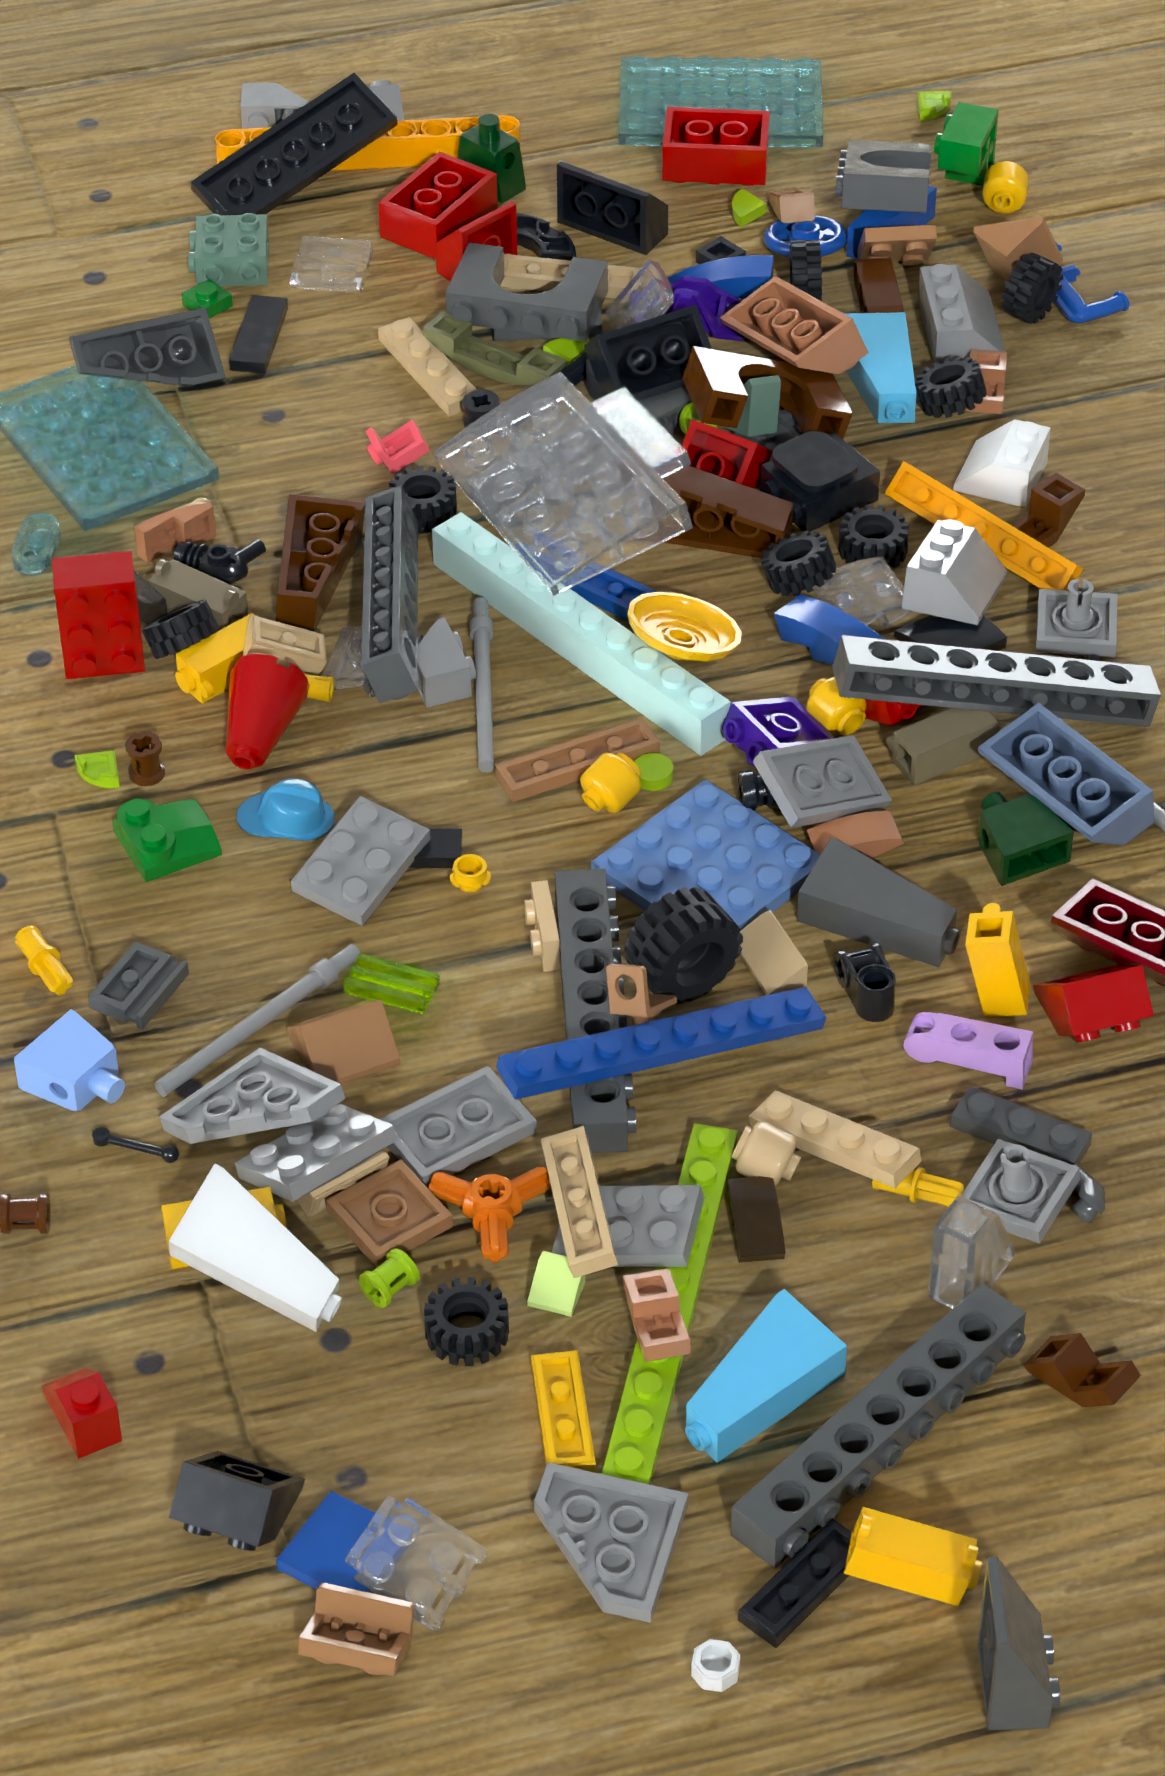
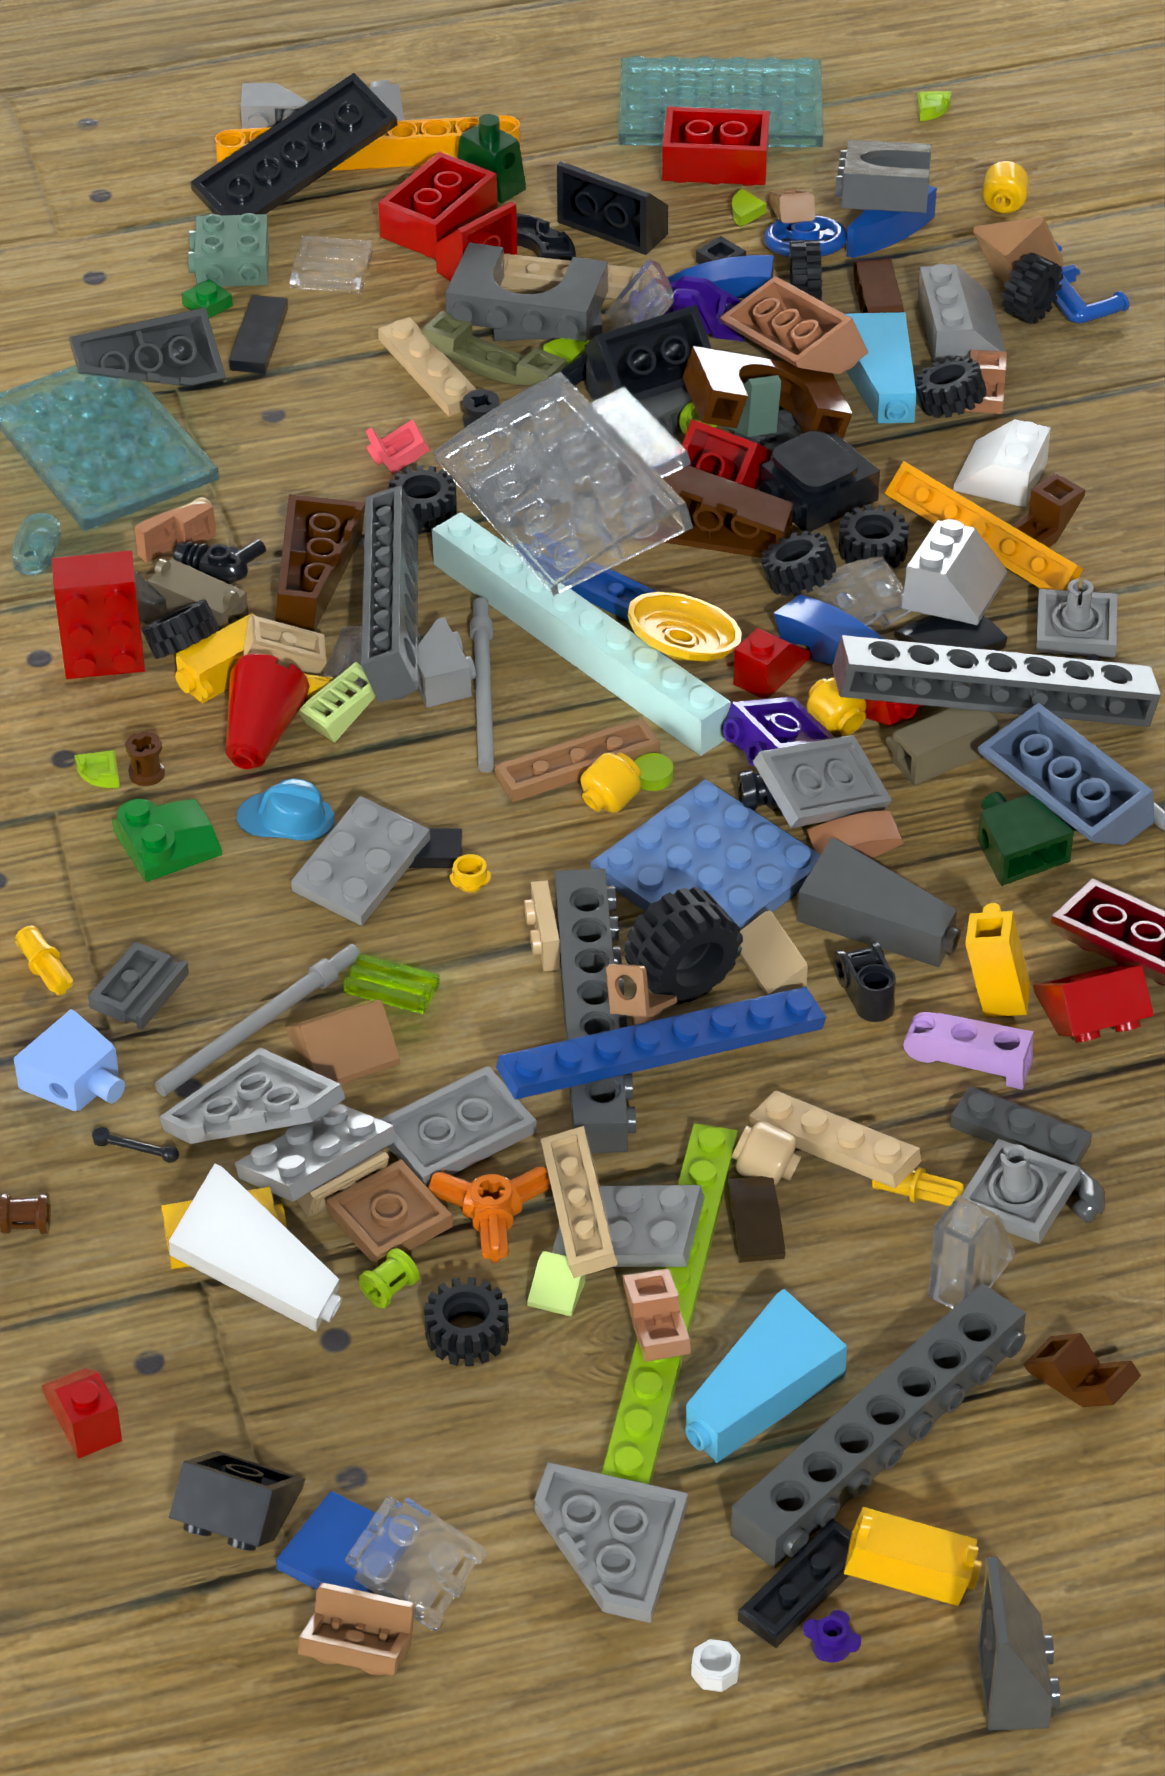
yellow tile [531,1350,596,1473] -> none
medium nougat plate [857,225,937,266] -> none
green brick [934,102,999,186] -> none
none -> yellowish green slope [298,662,376,743]
none -> red slope [733,628,811,699]
none -> dark purple plate [803,1610,861,1663]

